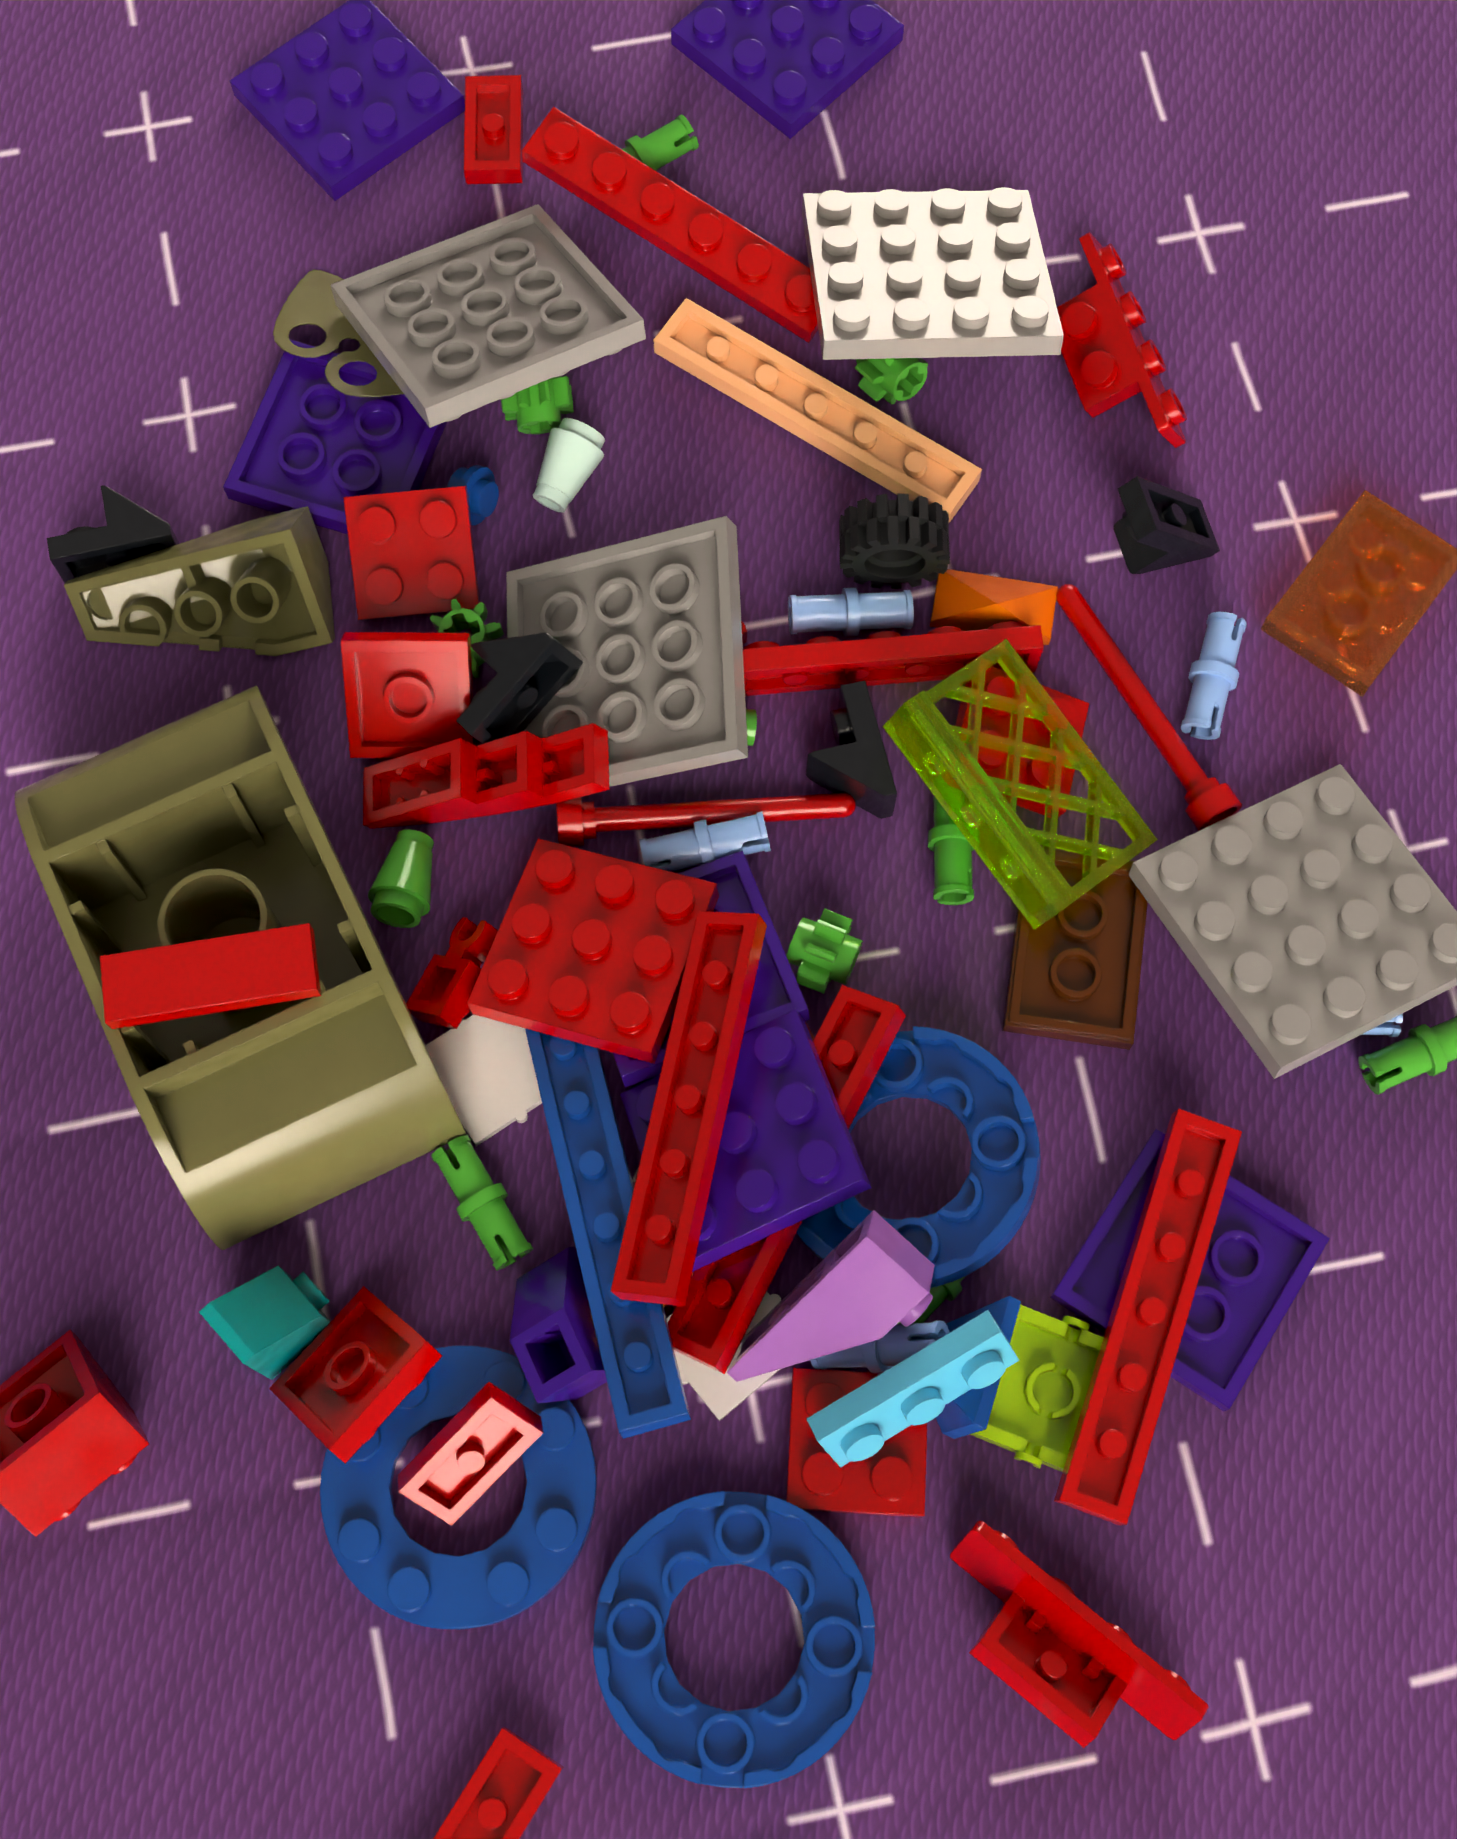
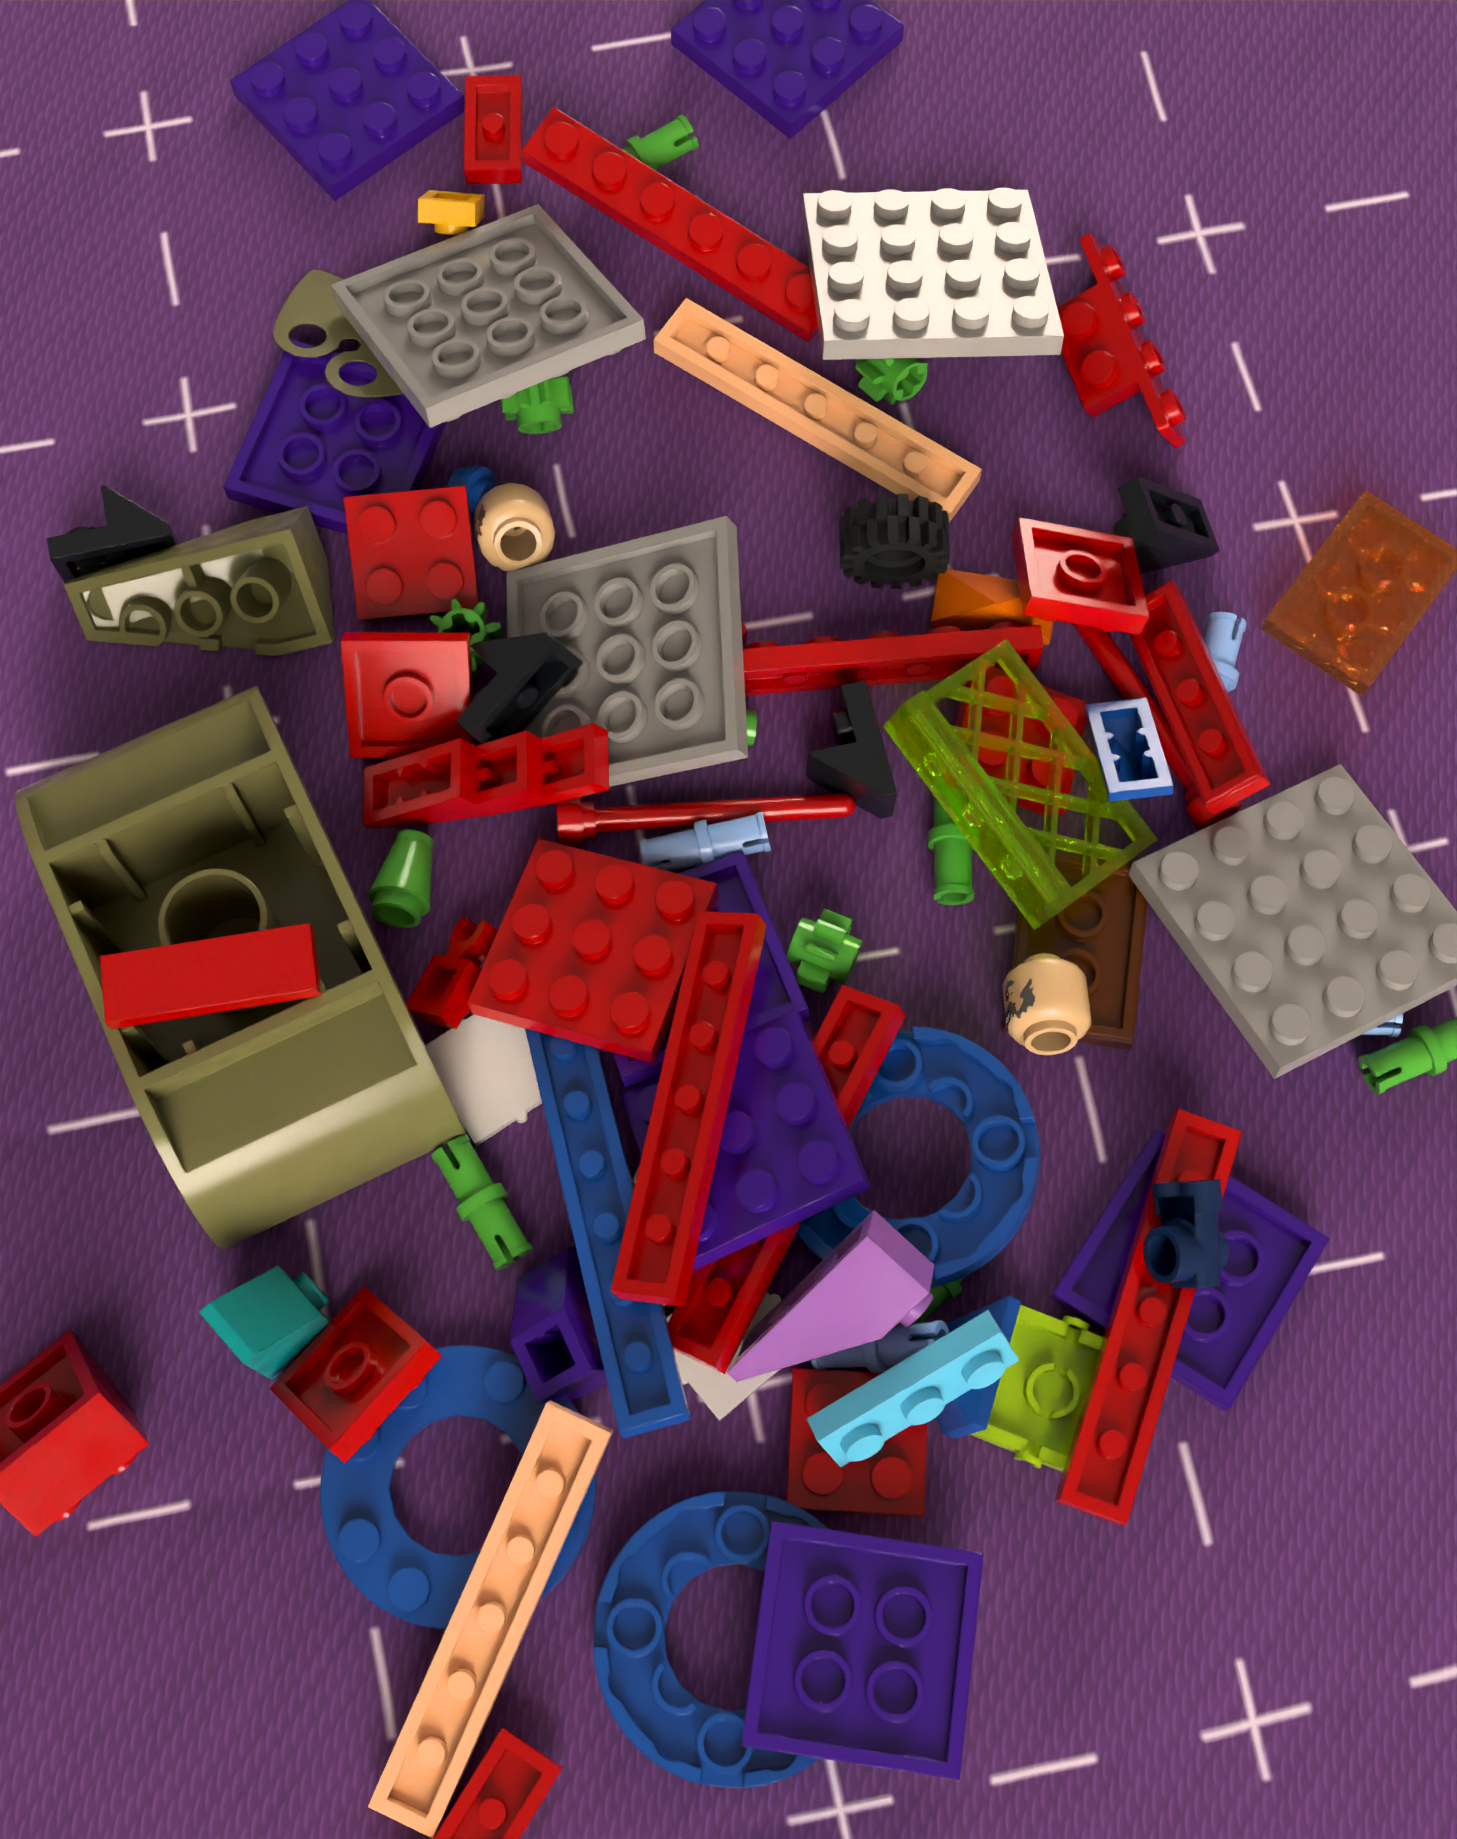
plate [397,1382,543,1526] -> none
light aqua cone [533,418,605,512] -> none
light blue pin [788,588,914,637] -> none
red bracket [950,1521,1209,1748] -> none
none -> light nougat plate [368,1401,614,1839]
none -> yellow plate [418,190,485,235]
none -> tan head [473,483,555,572]
none -> dark purple plate [741,1521,984,1780]
none -> tan head [1002,953,1092,1055]
none -> red plate [1011,517,1149,635]
none -> blue slope [1085,698,1174,802]
none -> red tile [1129,580,1271,815]
none -> dark blue plate [1143,1179,1229,1288]

